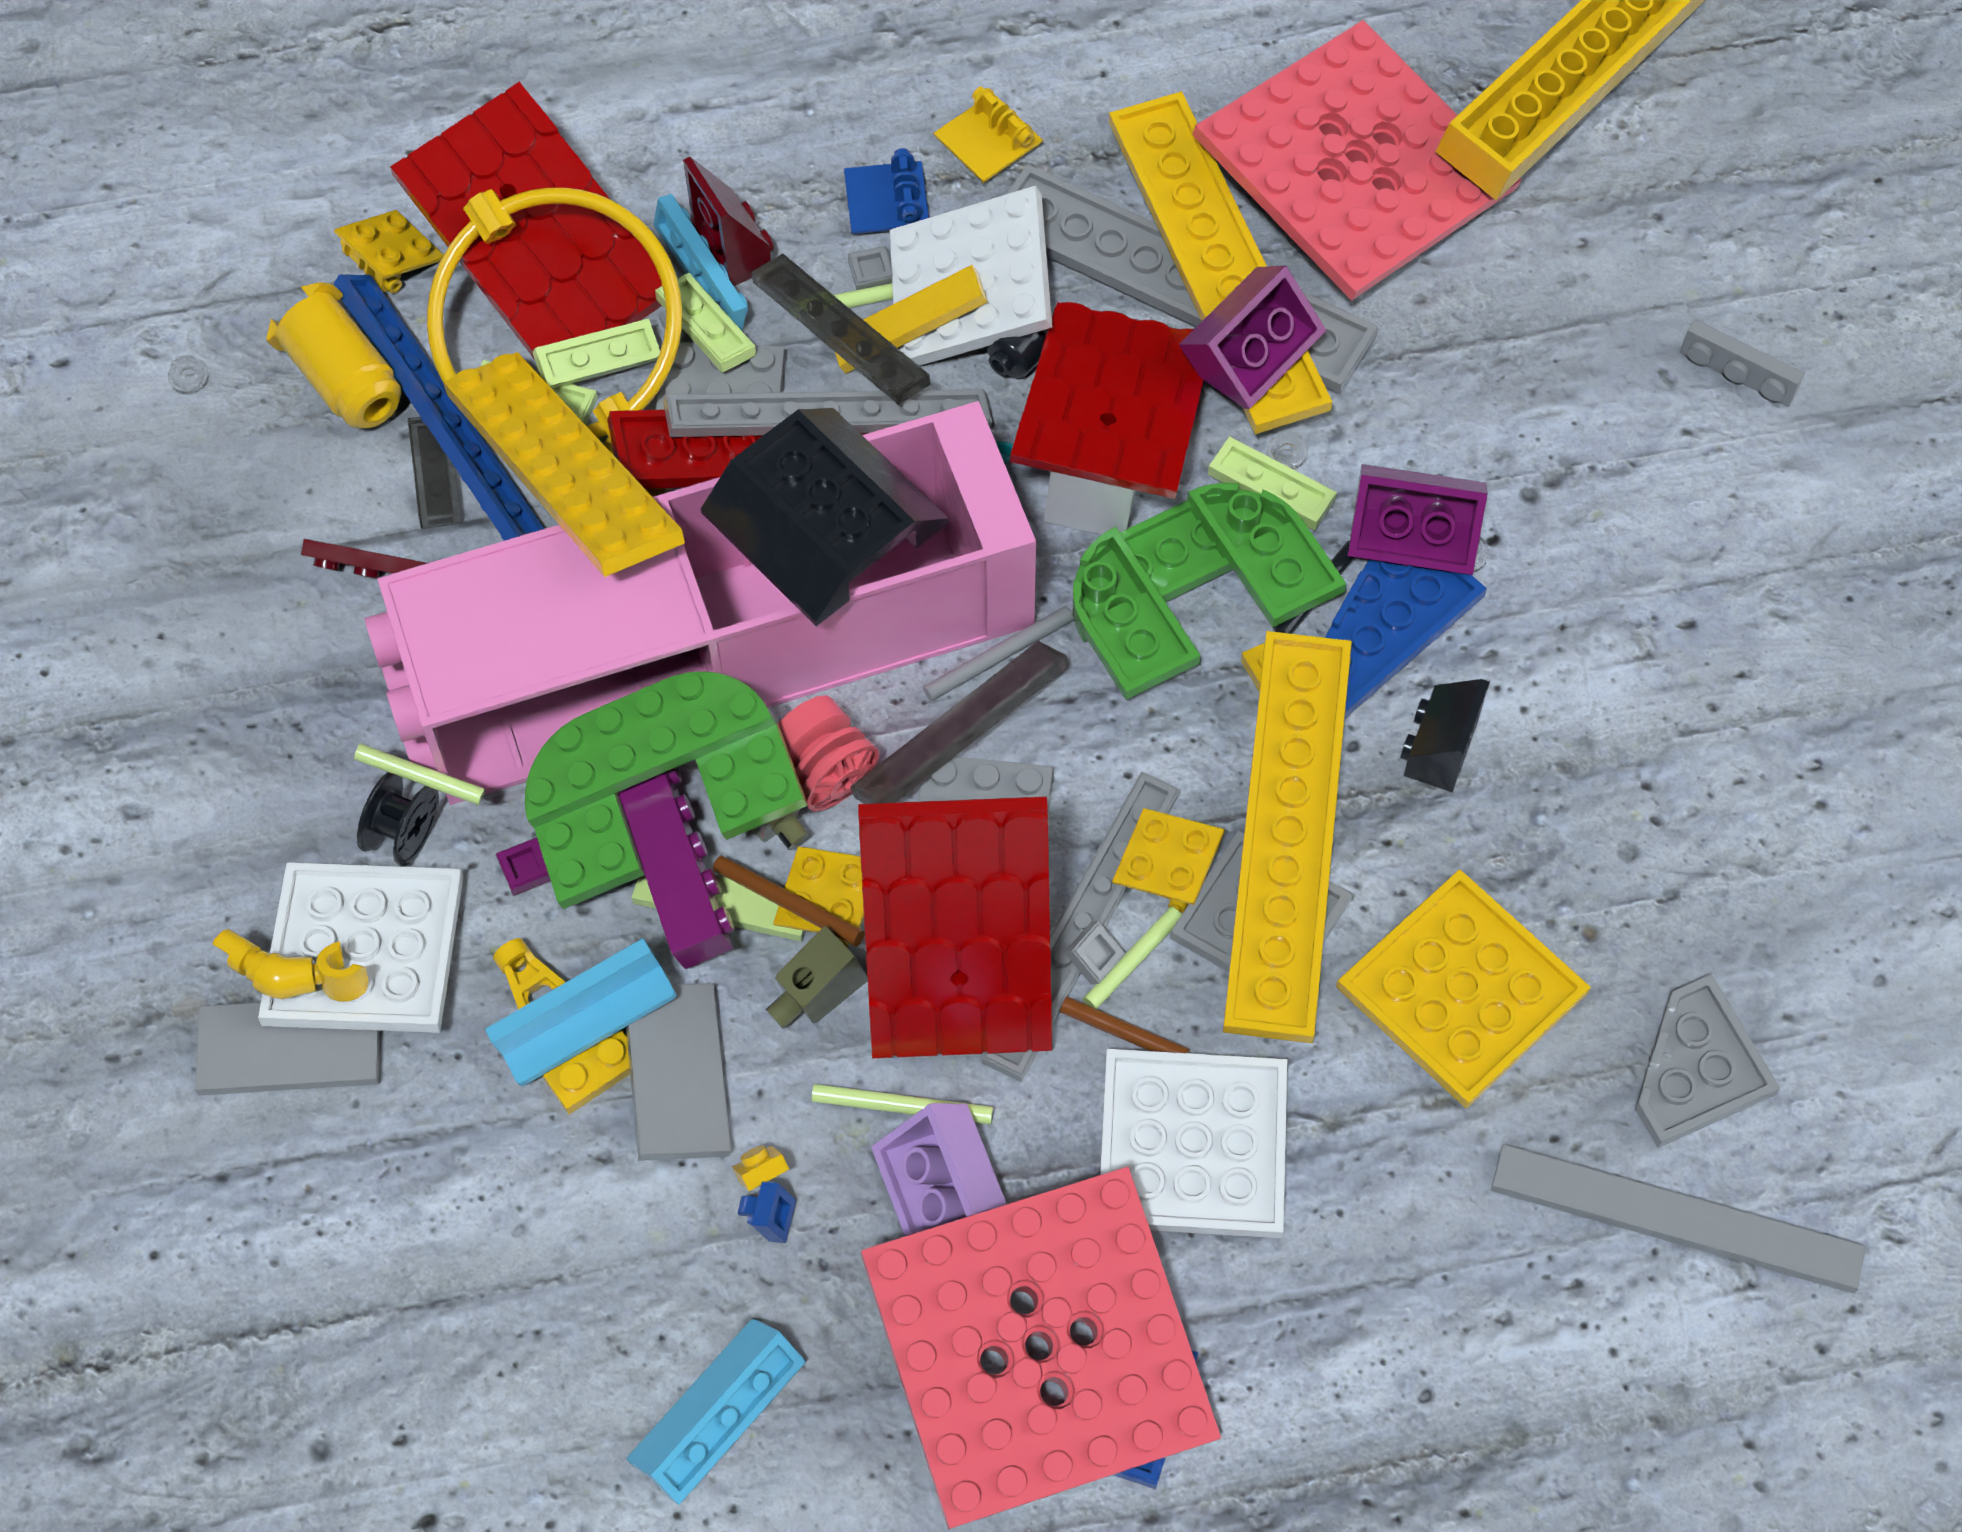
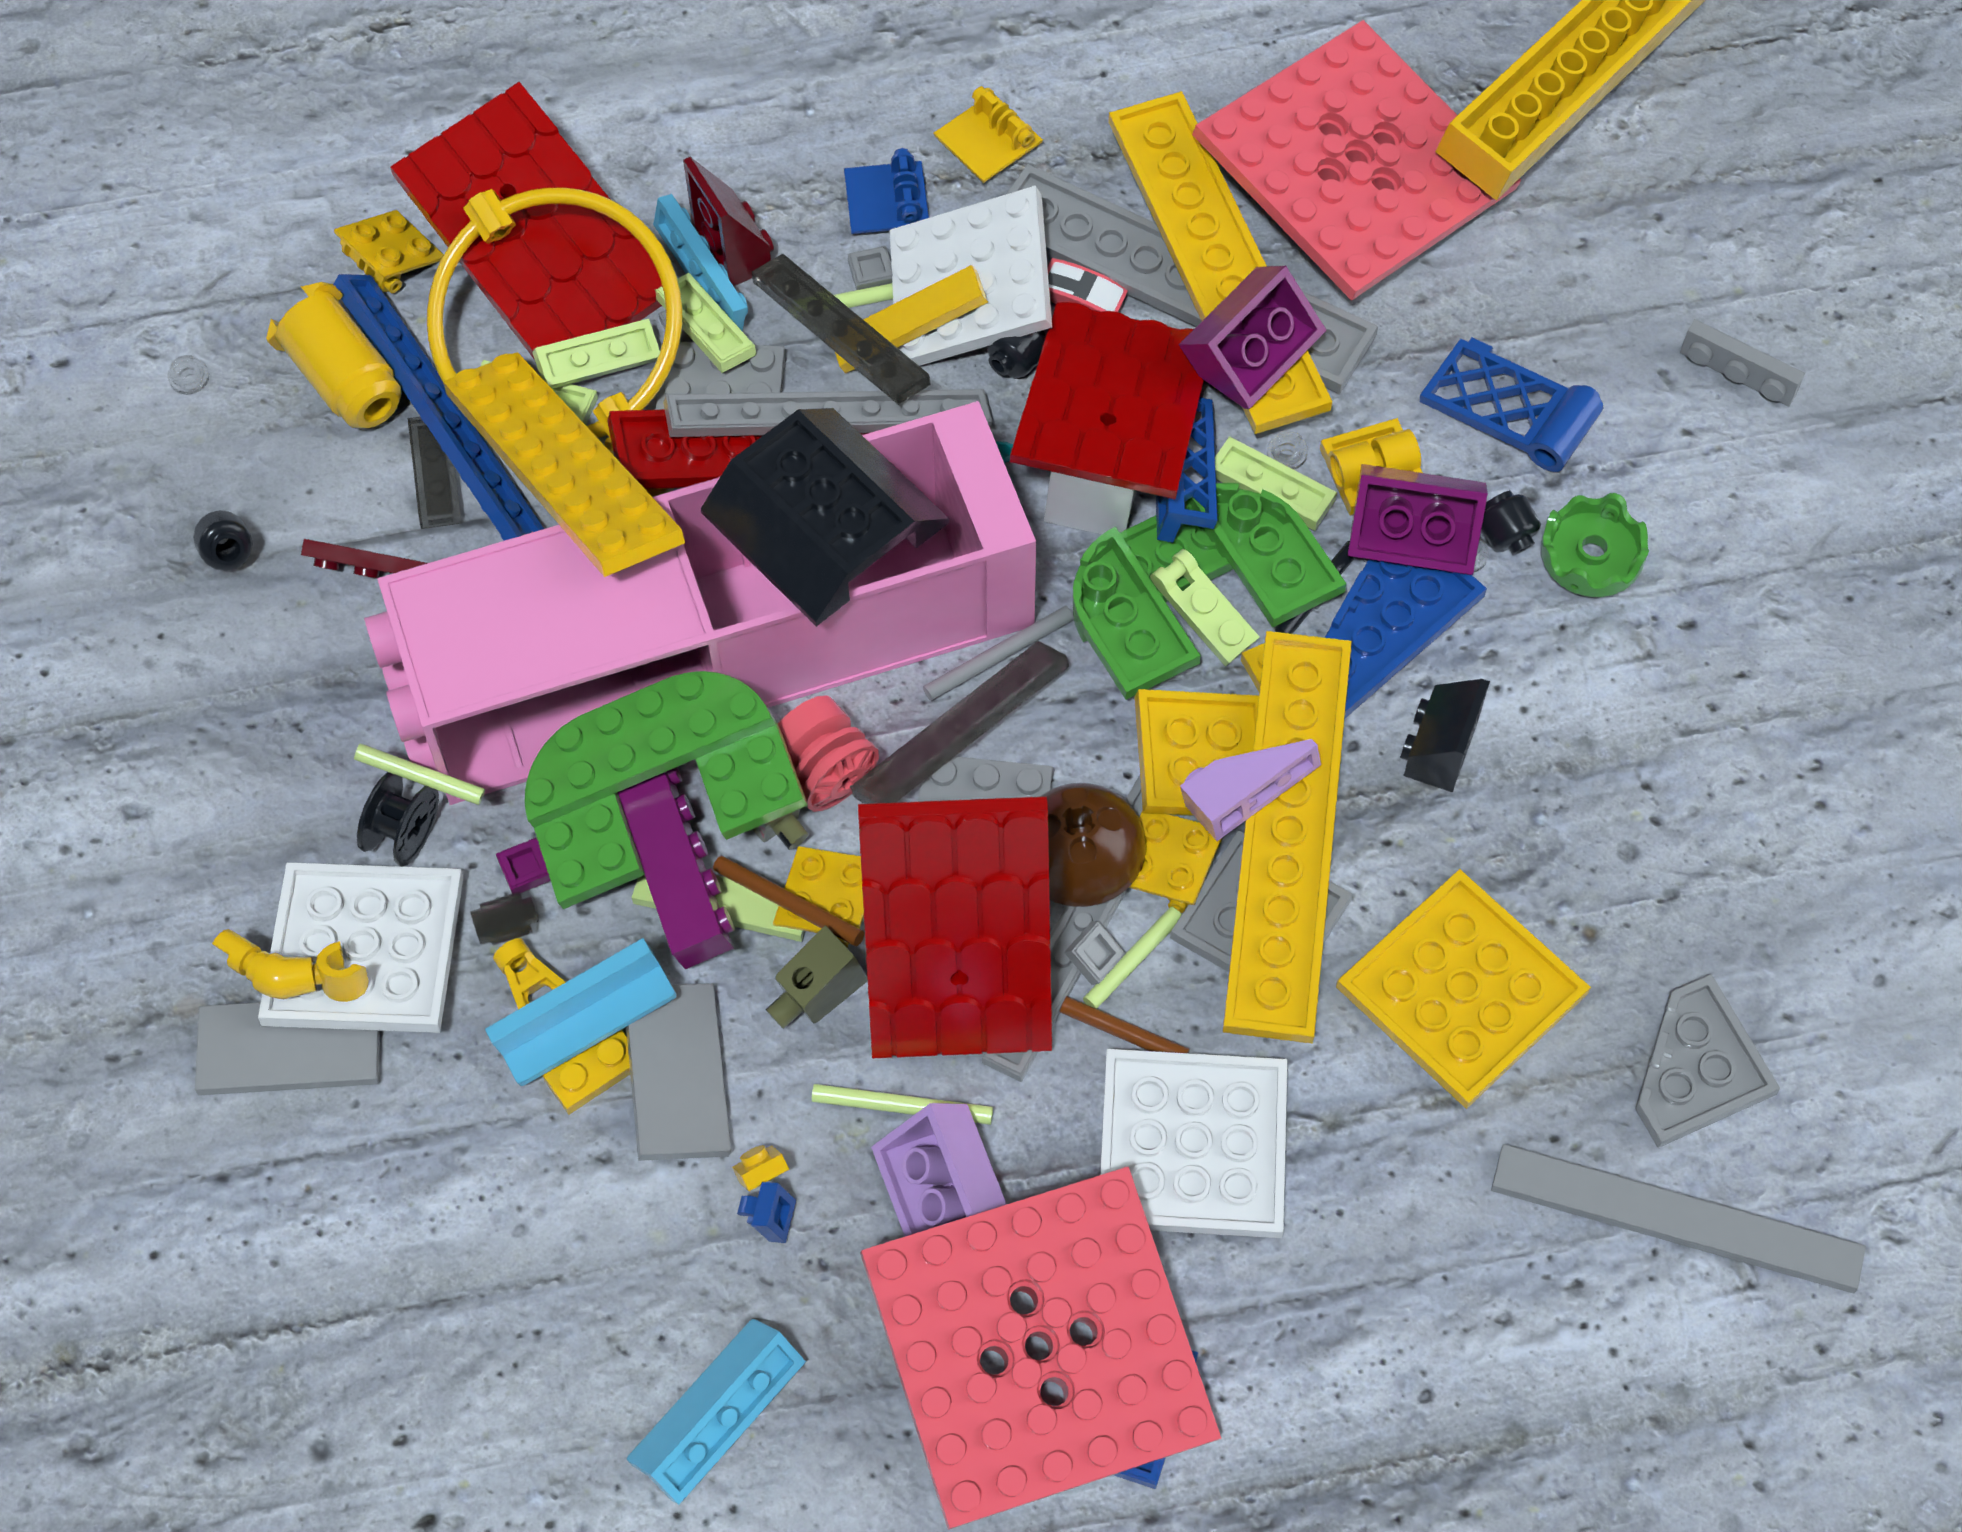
none -> black head [193,510,253,571]
none -> clear smoke brick [470,891,539,946]
none -> reddish brown piece [1041,783,1146,907]
none -> slope [1047,258,1128,312]
none -> yellow plate [1134,689,1259,815]
none -> yellowish green plate [1150,549,1260,667]
none -> blue fence [1156,397,1217,542]
none -> lavender slope [1180,739,1321,841]
none -> yellow plate [1320,418,1423,516]
none -> blue piece [1420,337,1604,472]
none -> black head [1481,490,1541,555]
none -> bright green plate [1541,493,1649,598]

